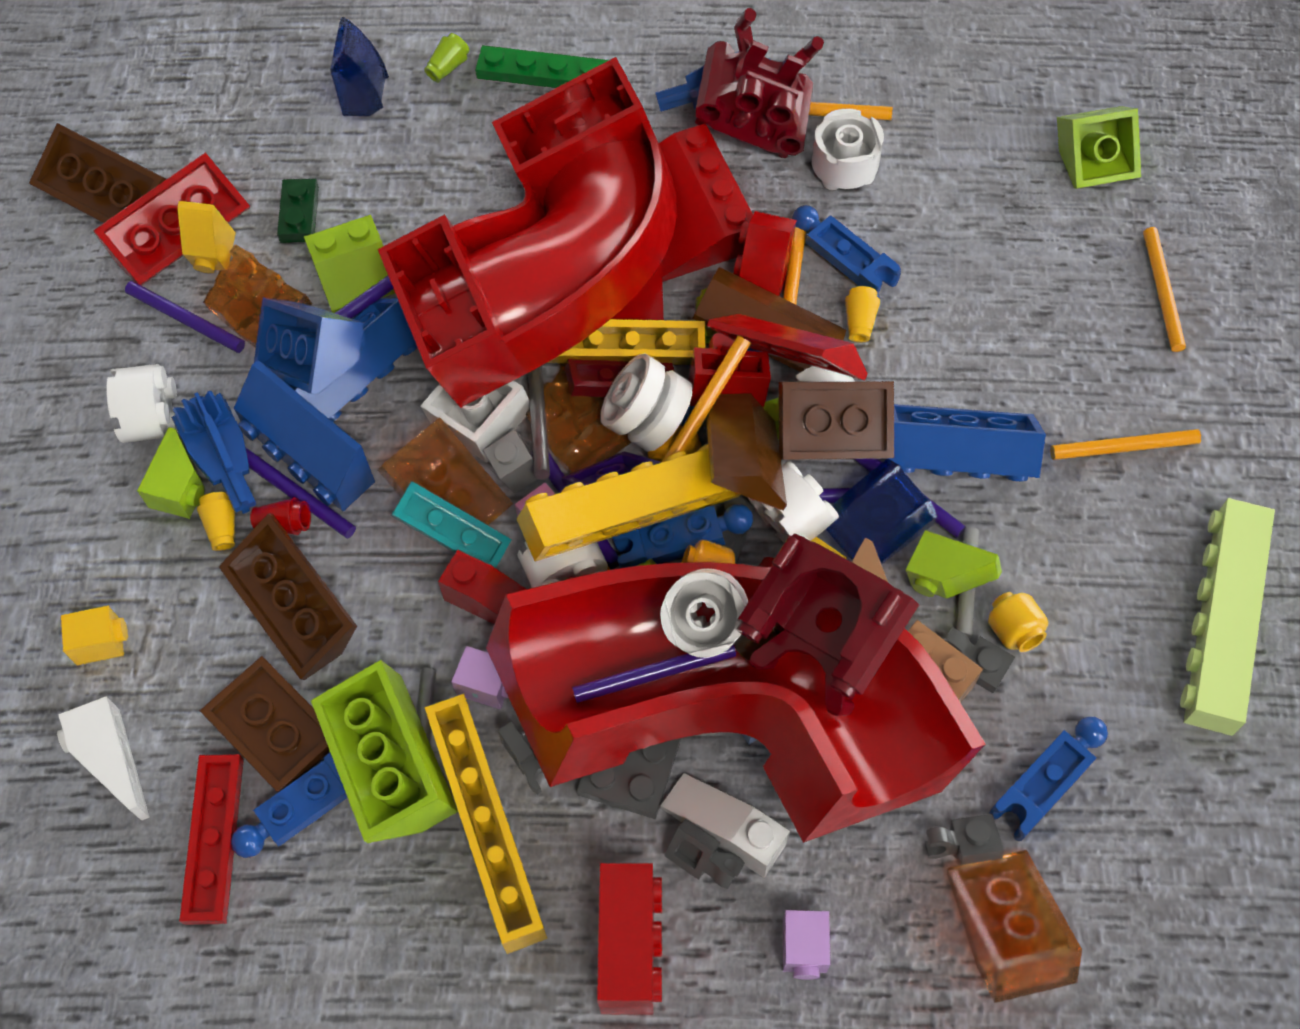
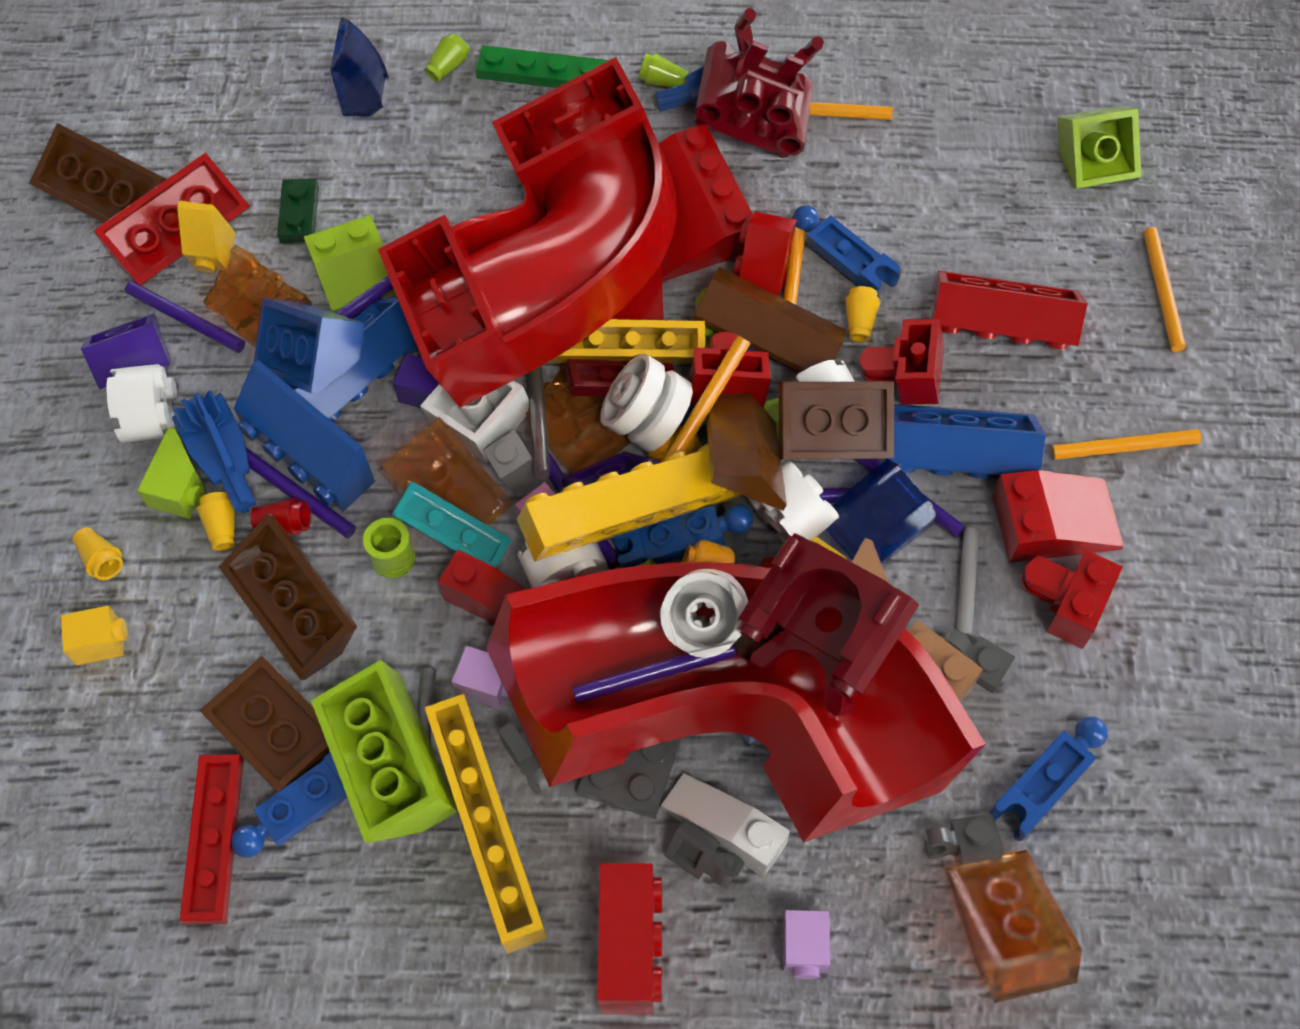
white slope [57,696,150,820] -> none
red slope [707,314,868,381] -> none
white brick [812,109,884,190] -> none
lime slope [906,530,1002,599] -> none
yellow head [988,592,1049,652] -> none
yellowish green brick [1180,498,1275,736] -> none
none -> yellow cone [72,527,123,581]
none -> dark purple slope [81,313,171,390]
none -> lime piece [363,518,416,578]
none -> dark purple brick [393,354,439,408]
none -> lime cone [638,53,689,88]
none -> red brick [860,318,944,405]
none -> red slope [932,270,1088,350]
none -> red slope [992,470,1124,563]
none -> red brick [1021,550,1123,649]

